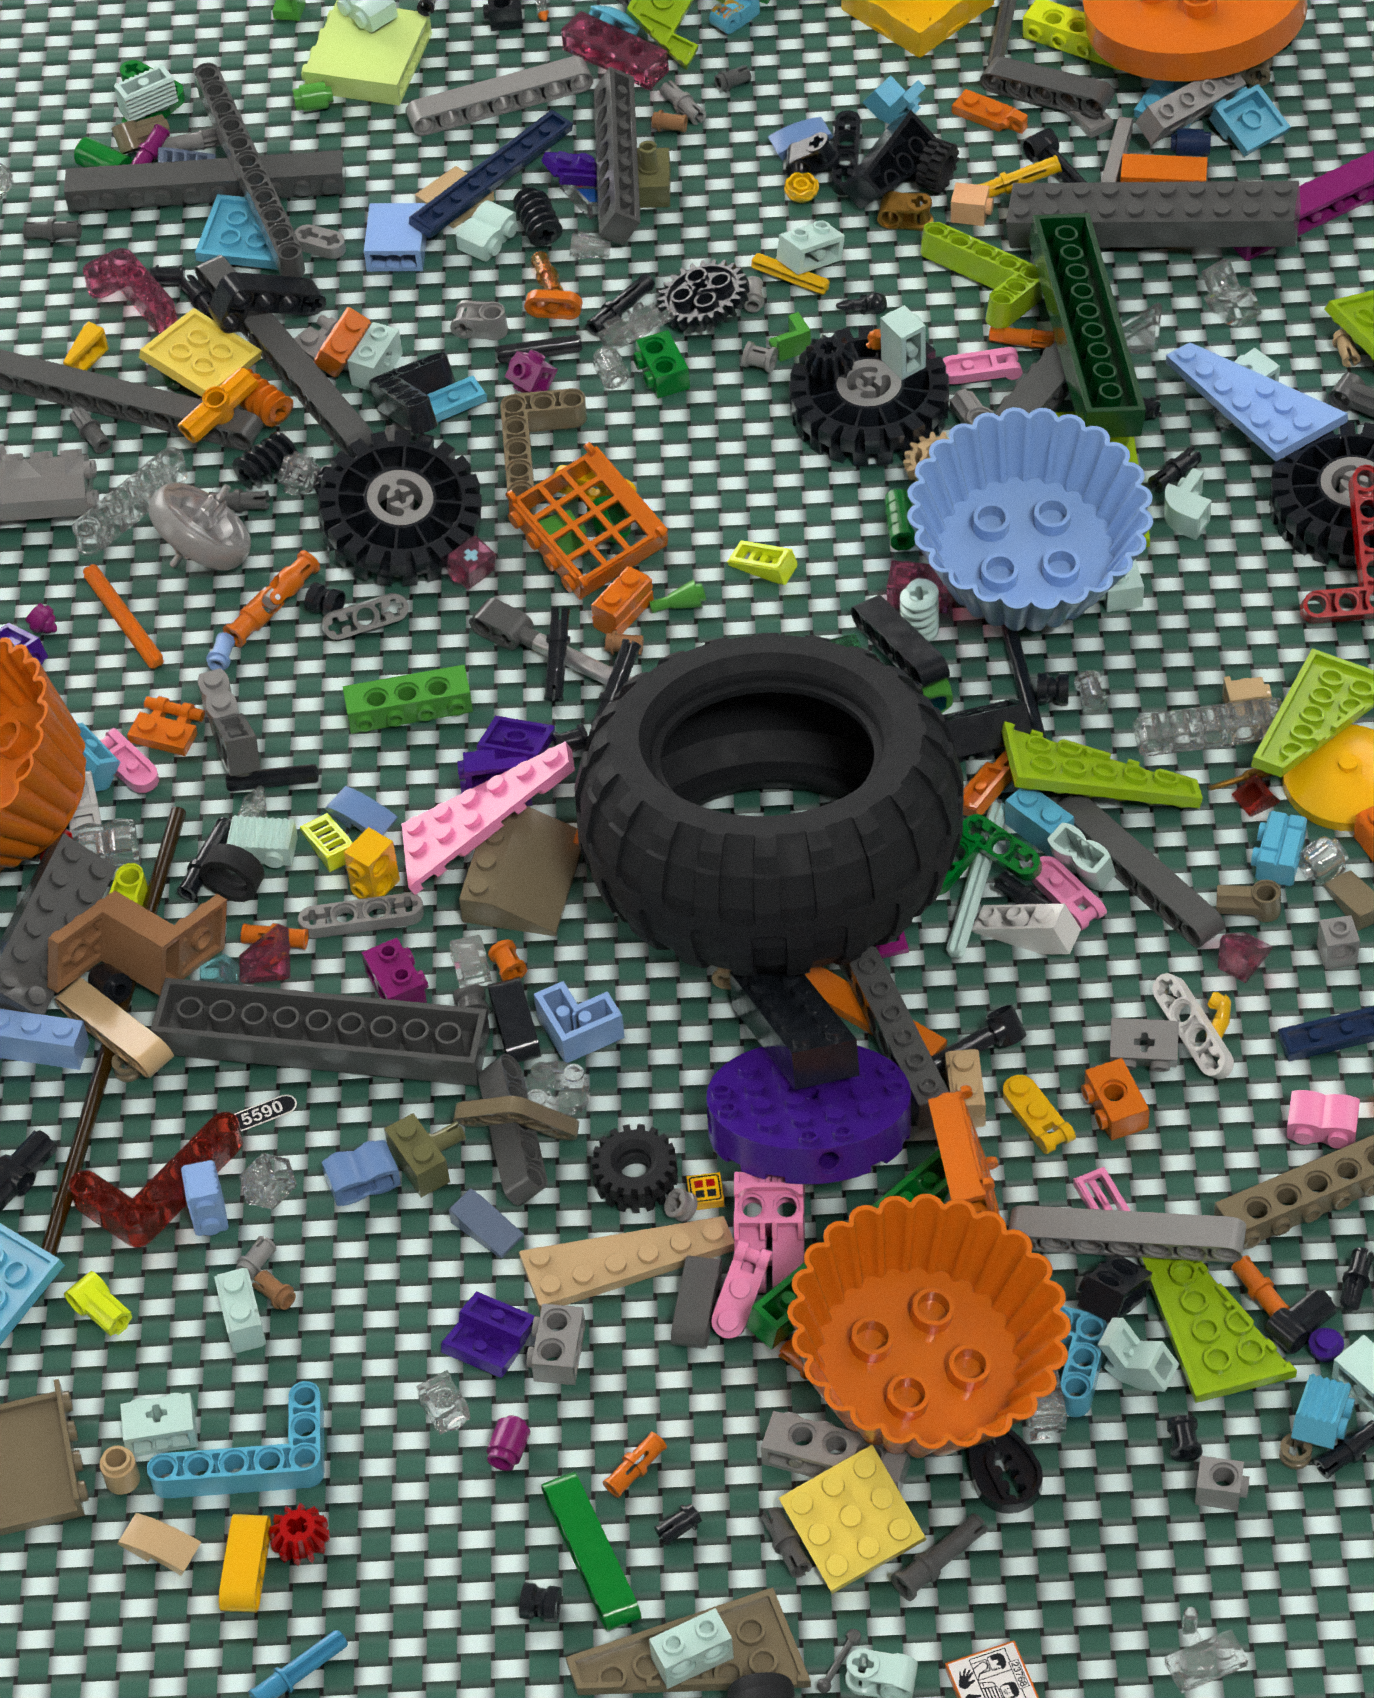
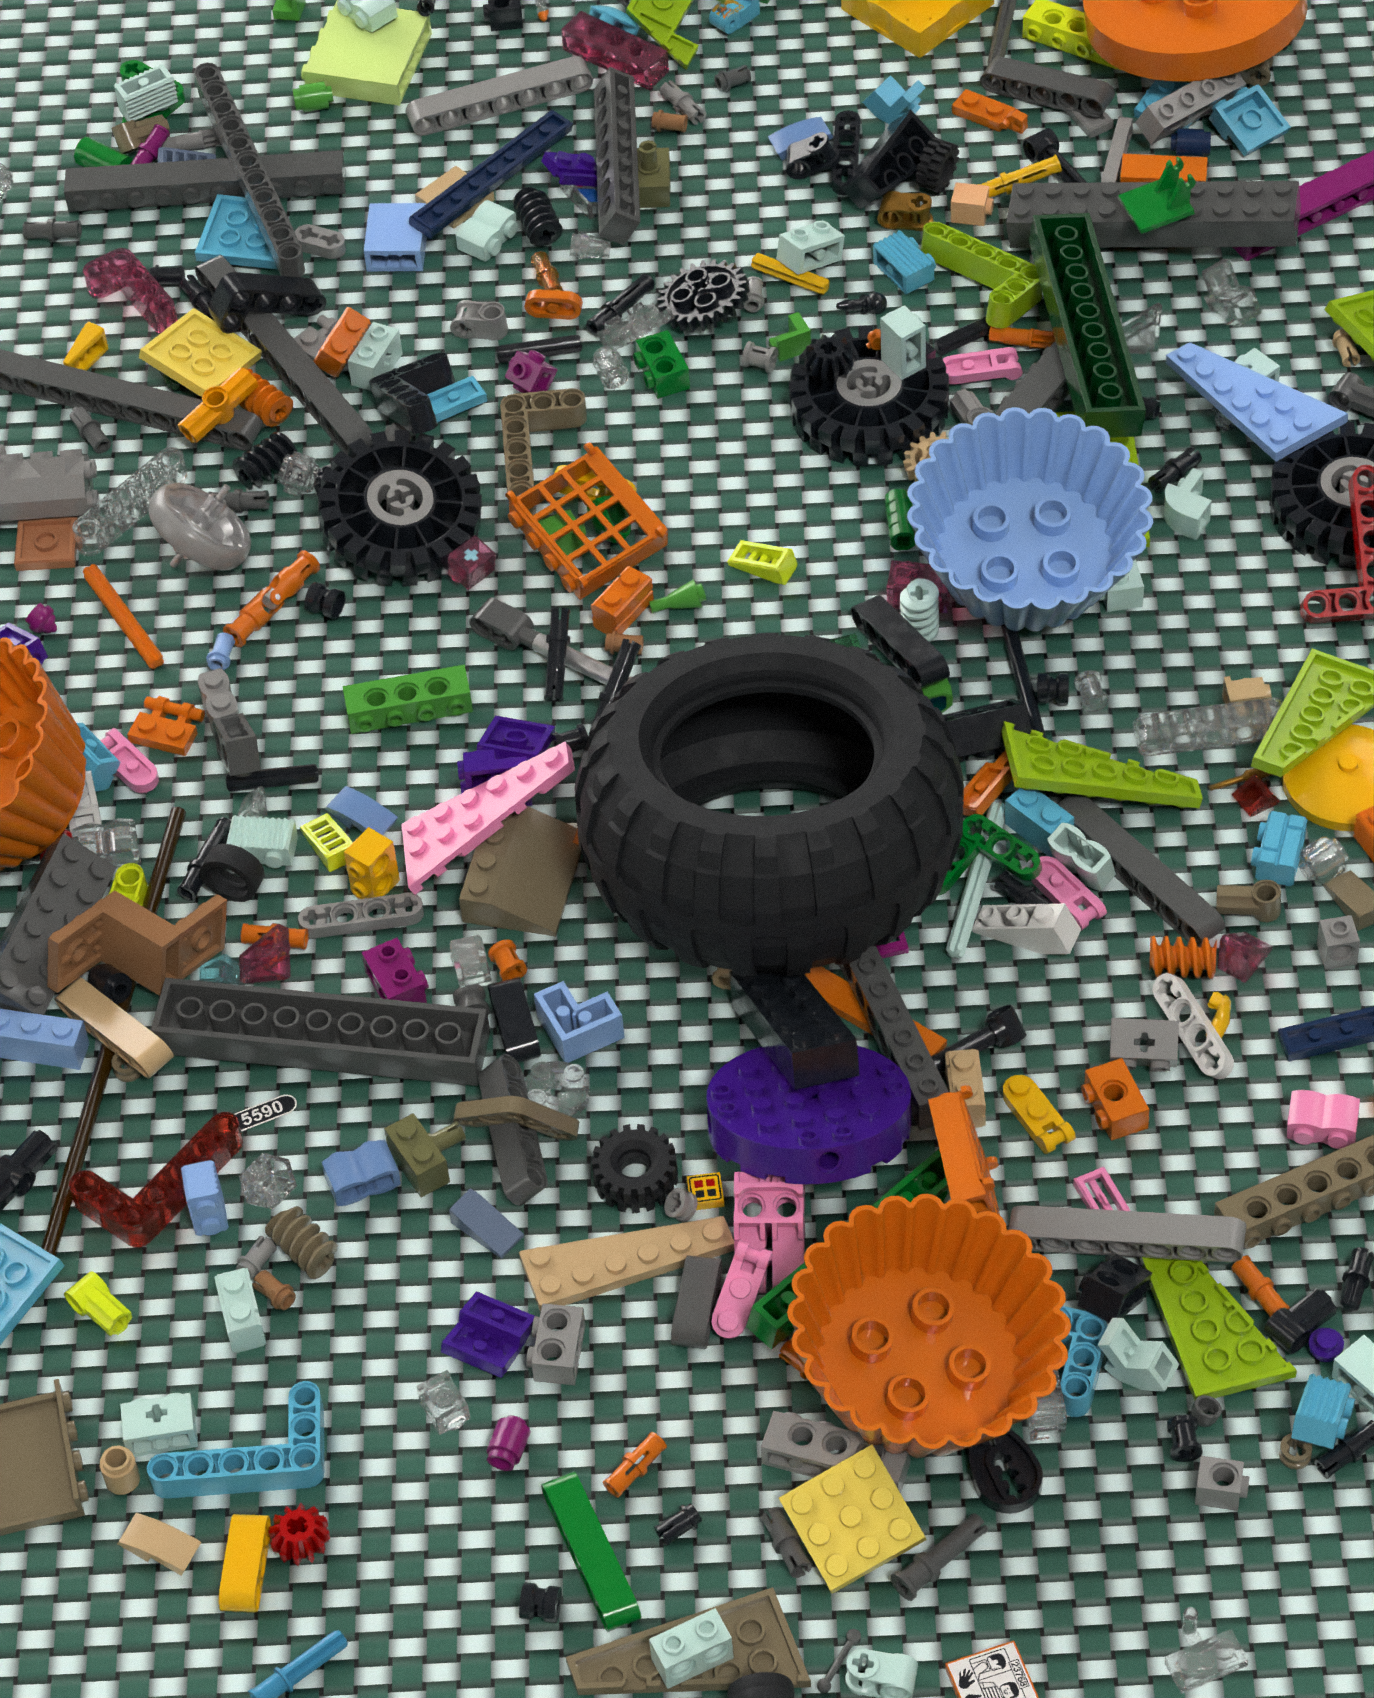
light grey beam [321,593,409,640] -> none
yellow plate [784,172,819,203] -> none
none -> nougat tile [14,516,79,571]
none -> dark tan piece [265,1206,338,1279]
none -> medium azure brick [873,230,936,295]
none -> black axle [933,316,991,356]
none -> green plate [1118,157,1196,234]
none -> orange piece [1149,936,1217,979]
none -> dark grey hinge [1191,1395,1222,1427]

